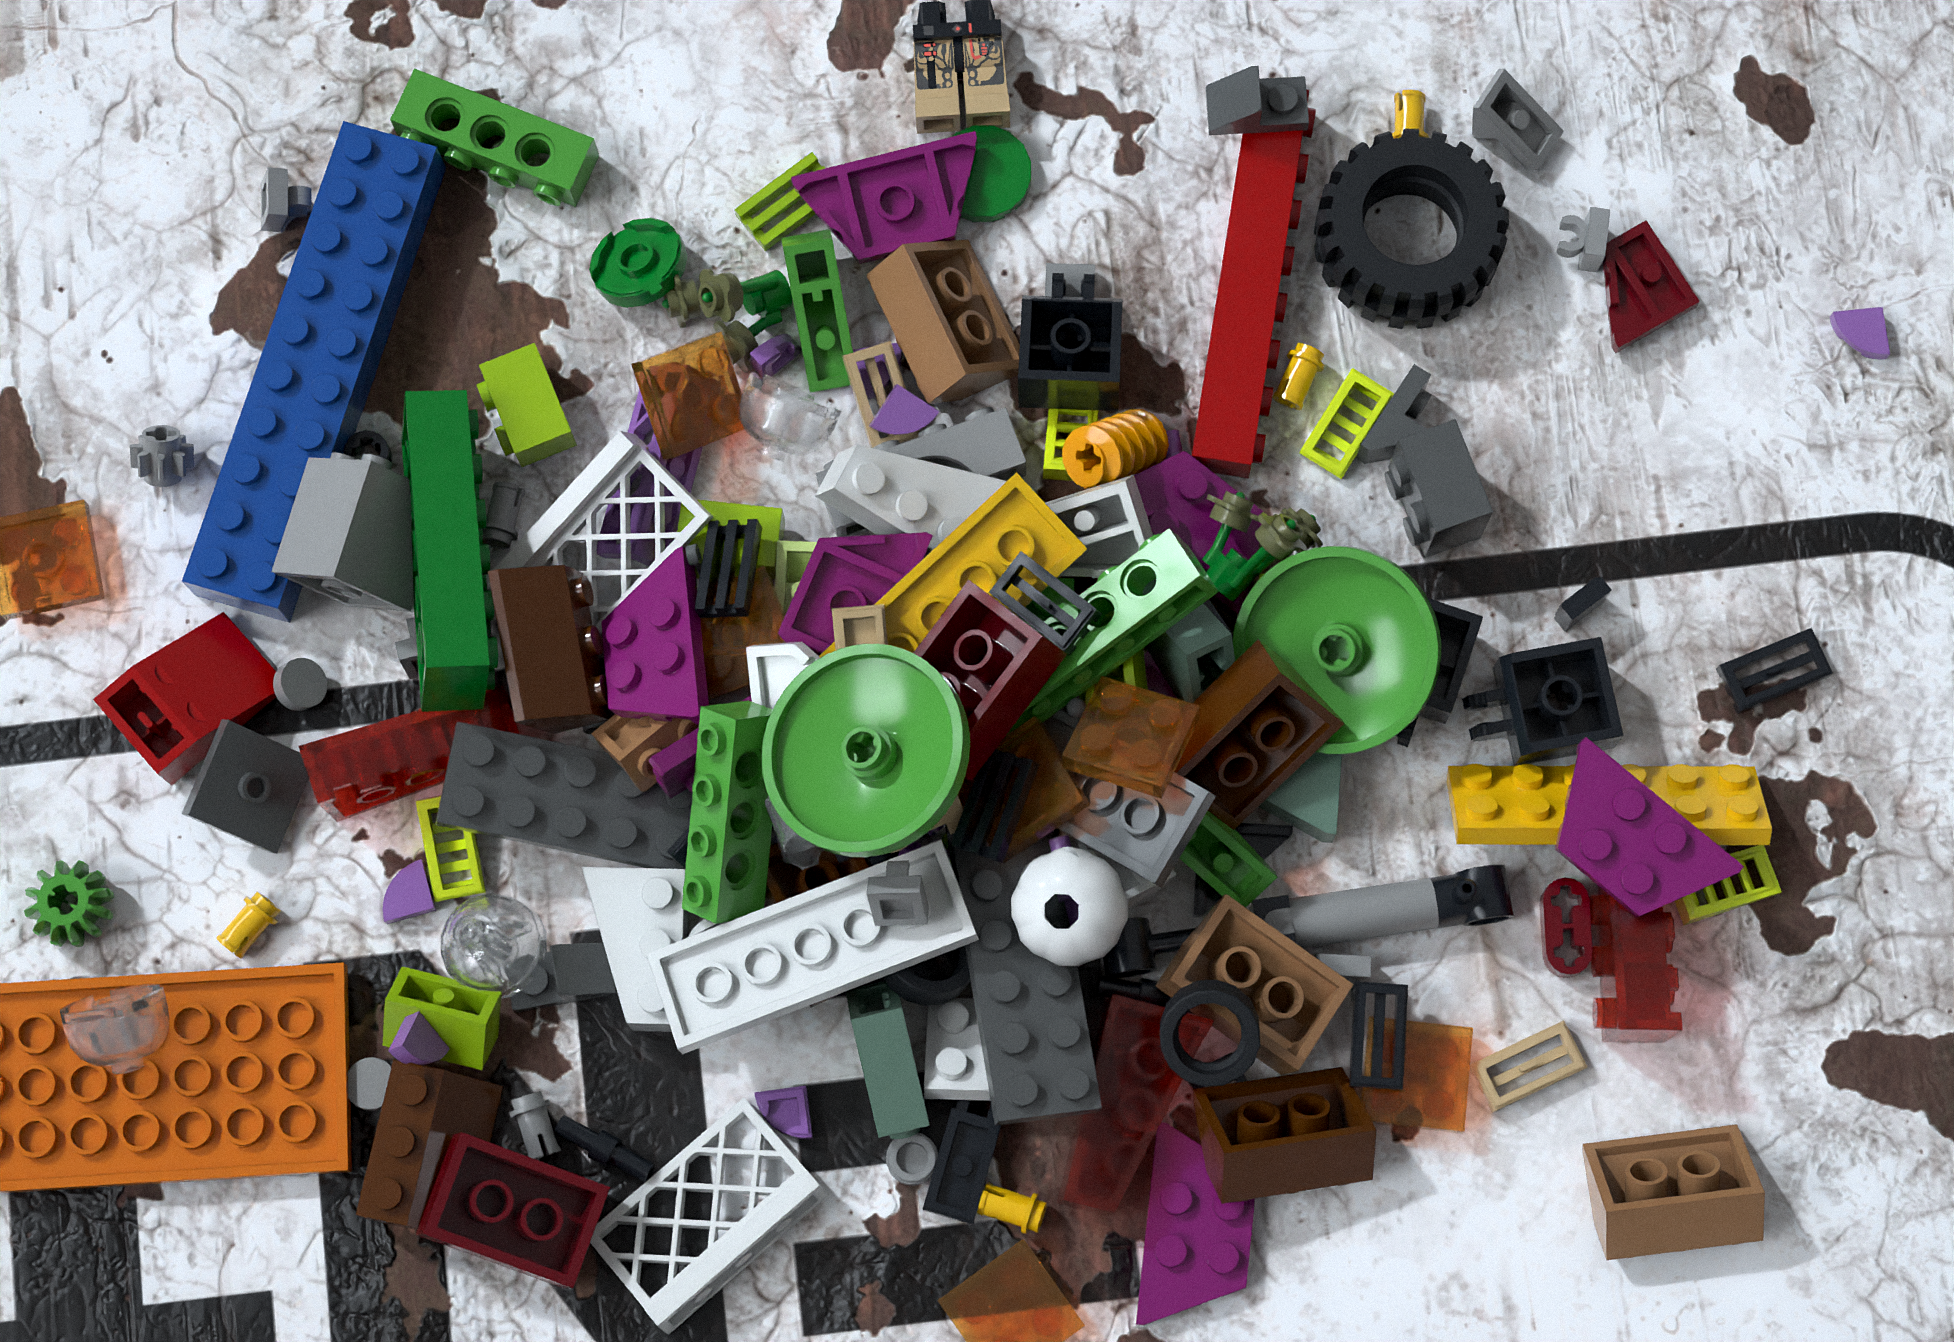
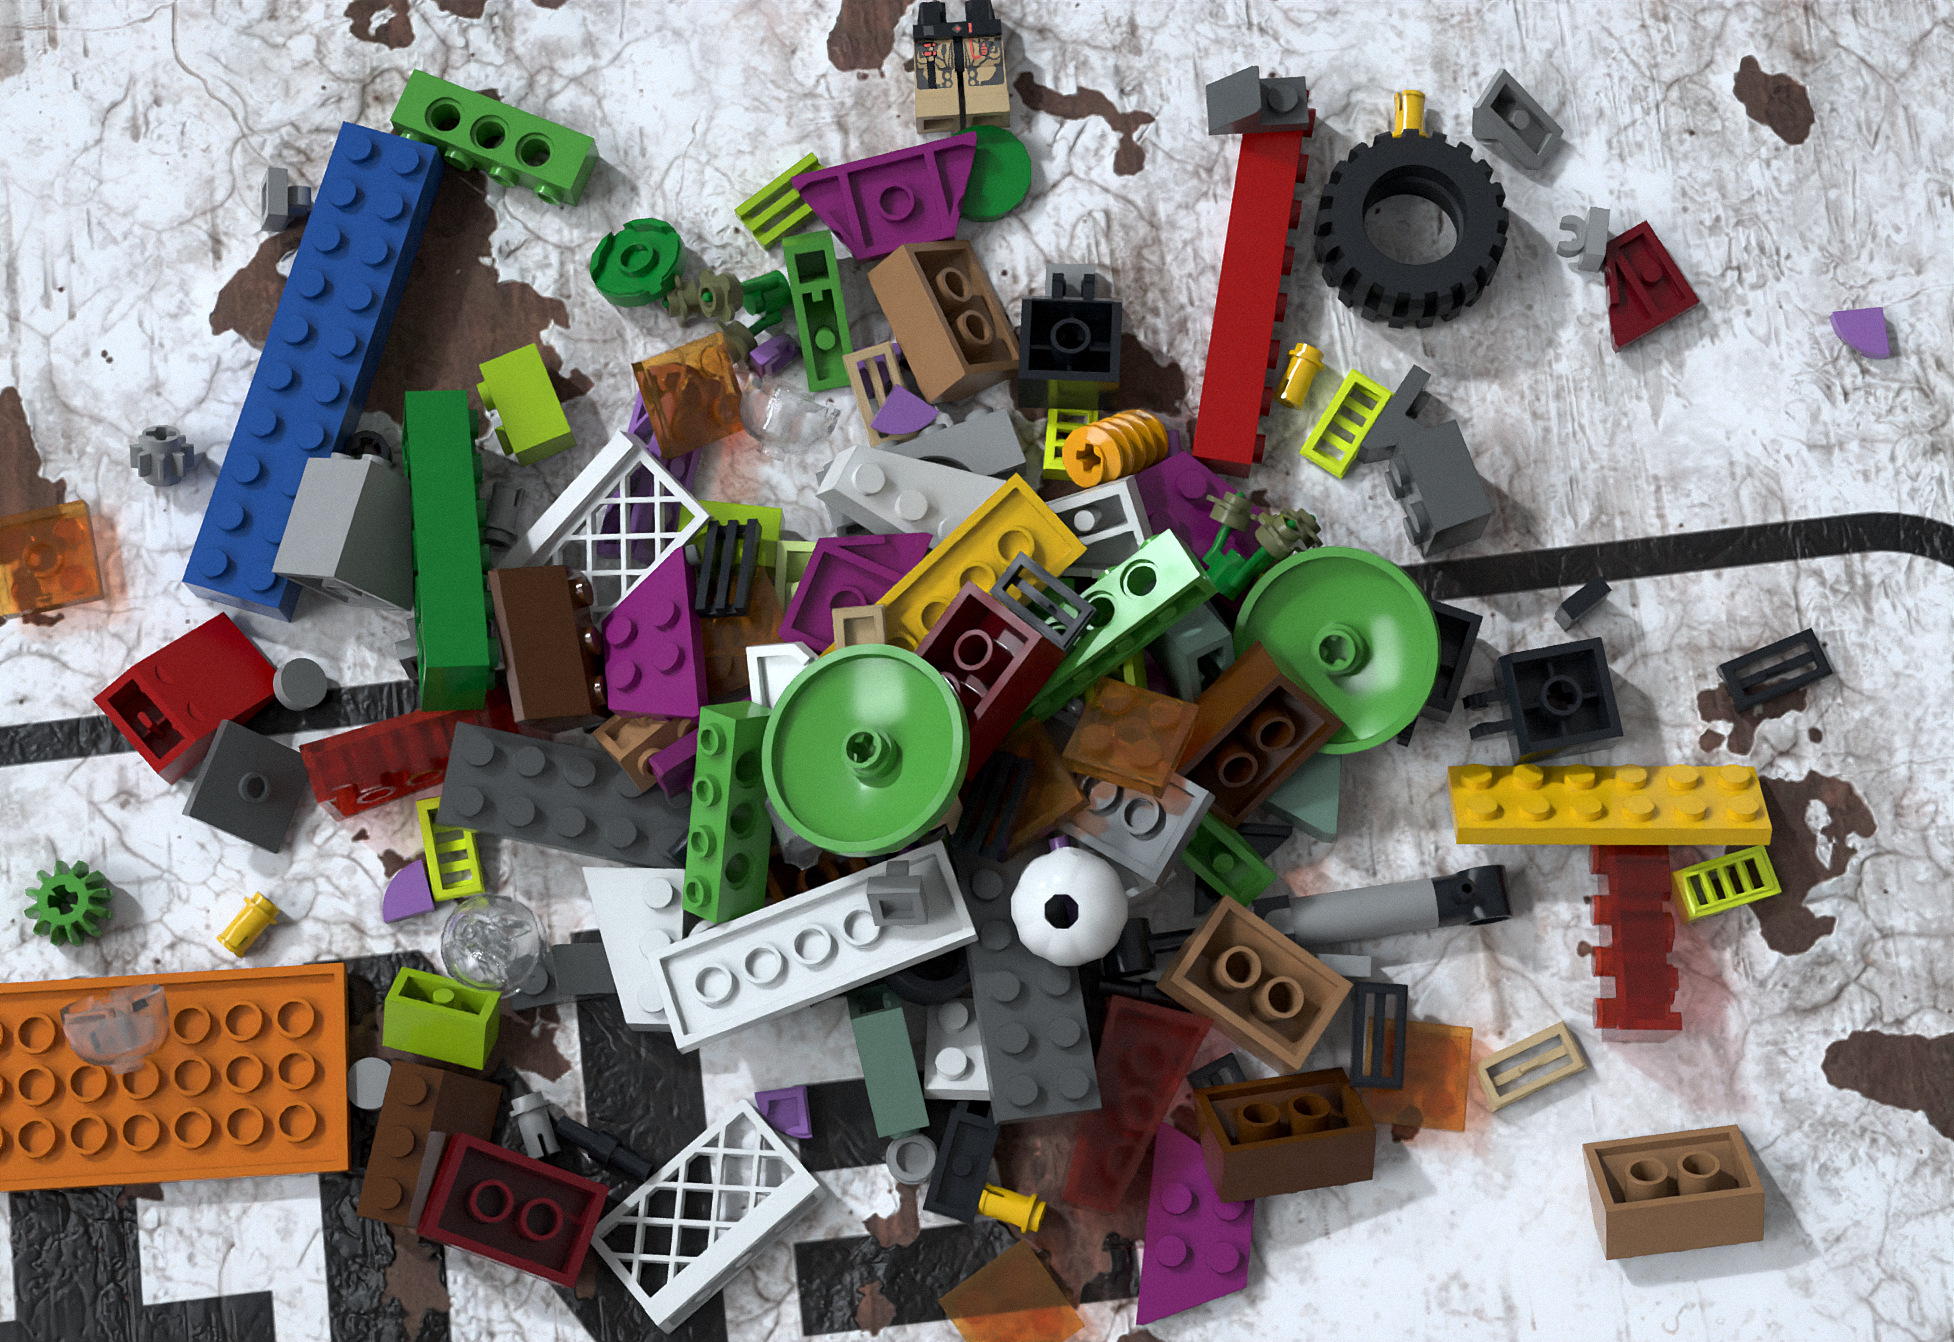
medium lavender tile [388,1011,450,1065] -> none
black tyre [1160,980,1260,1087] -> none
dark red beam [1539,877,1593,978] -> none
magenta wing [1555,737,1744,917] -> none

